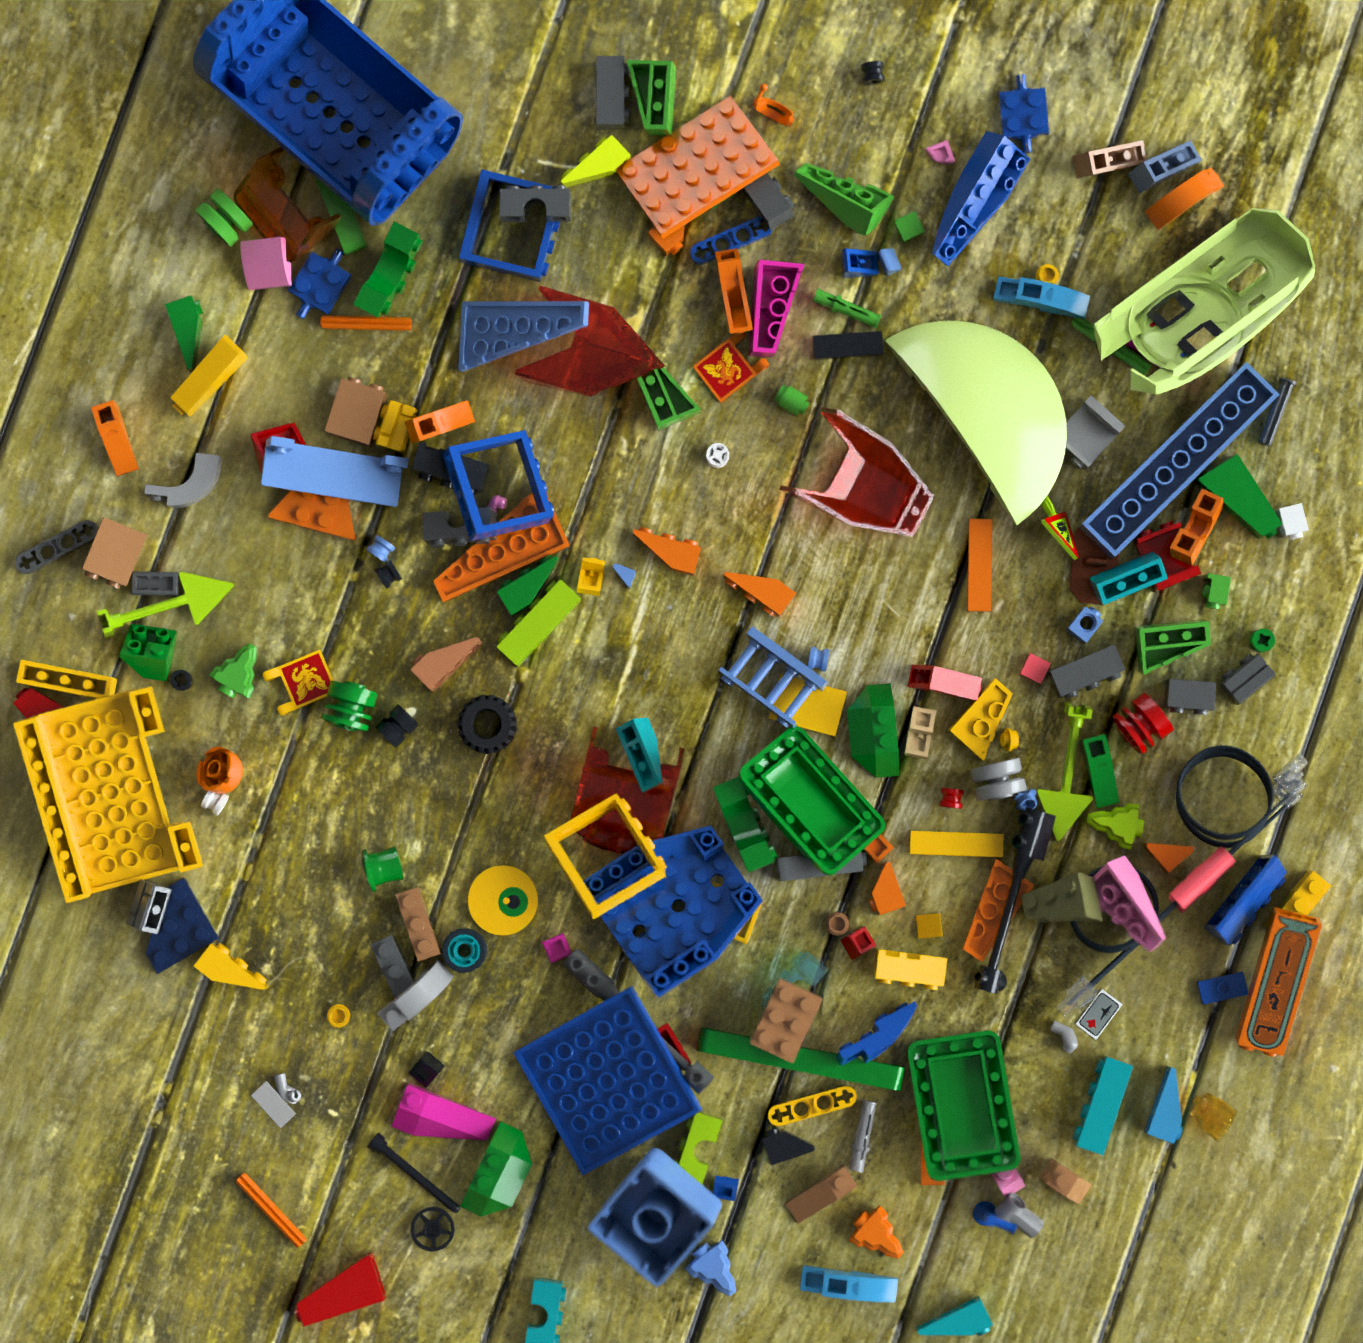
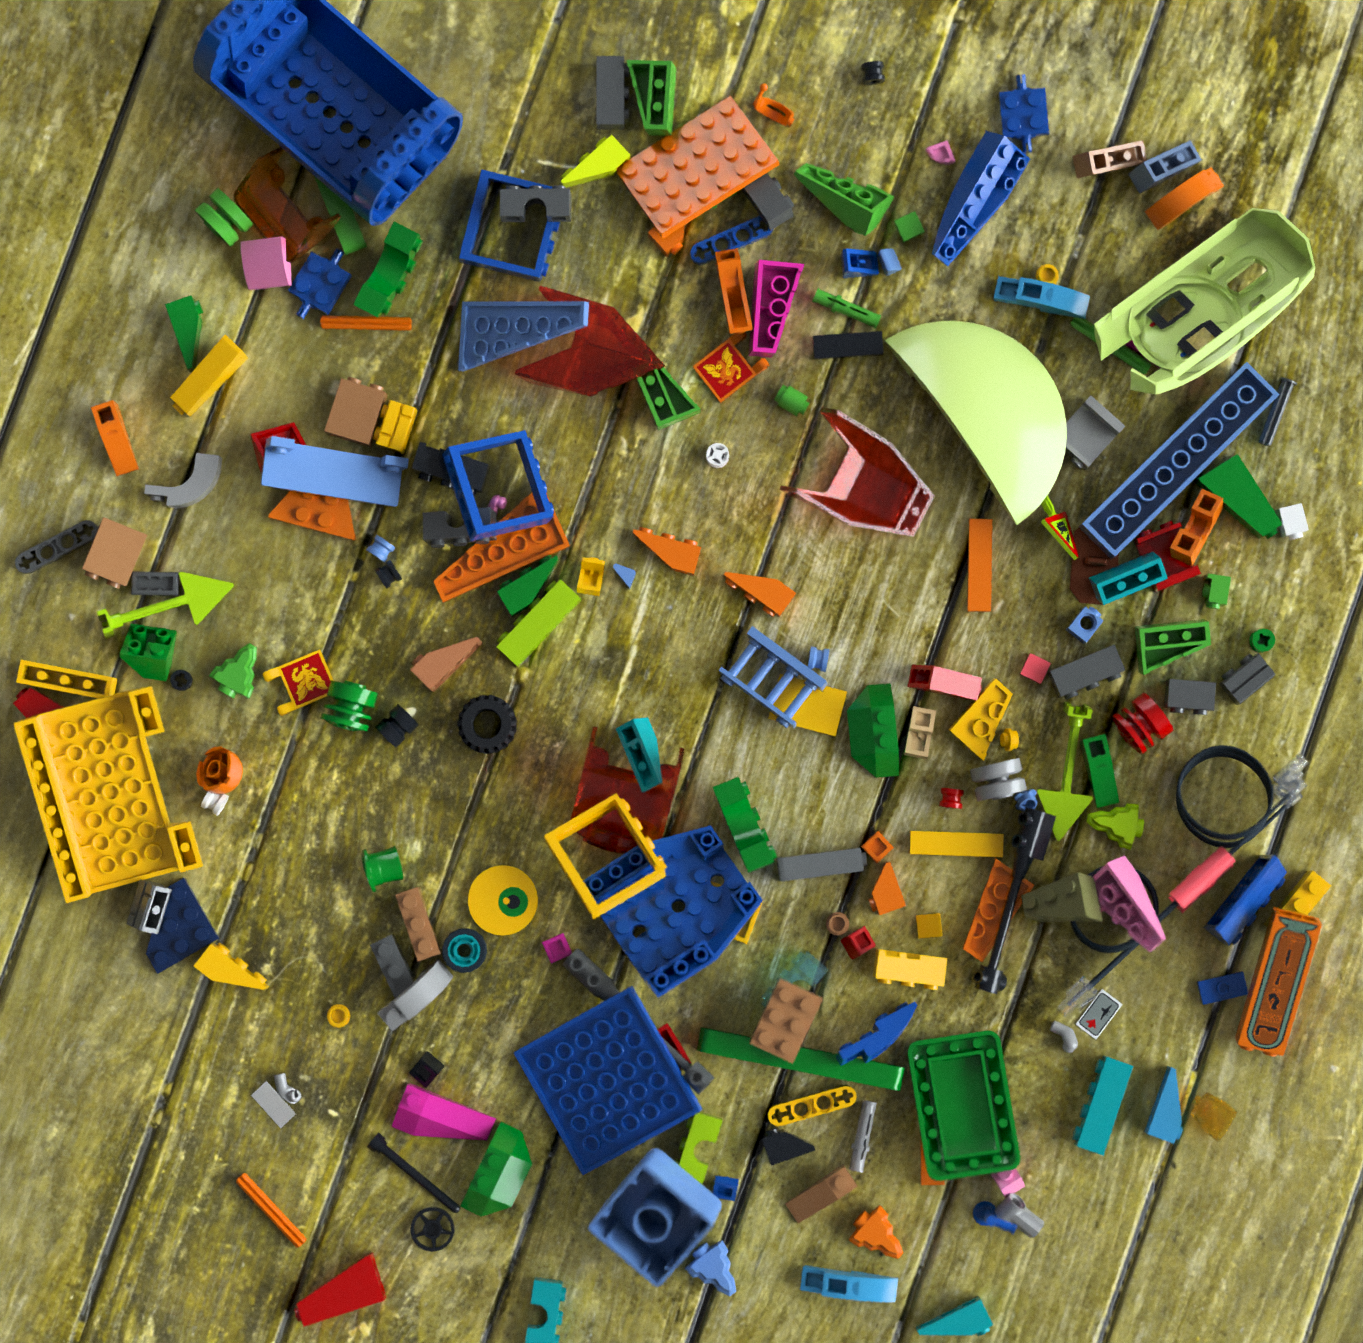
orange slope [404,400,475,443] -> none
green wedge [738,726,885,876] -> none
medium nougat slope [1040,1158,1092,1204] -> none
orange slope [1144,843,1194,873] -> none

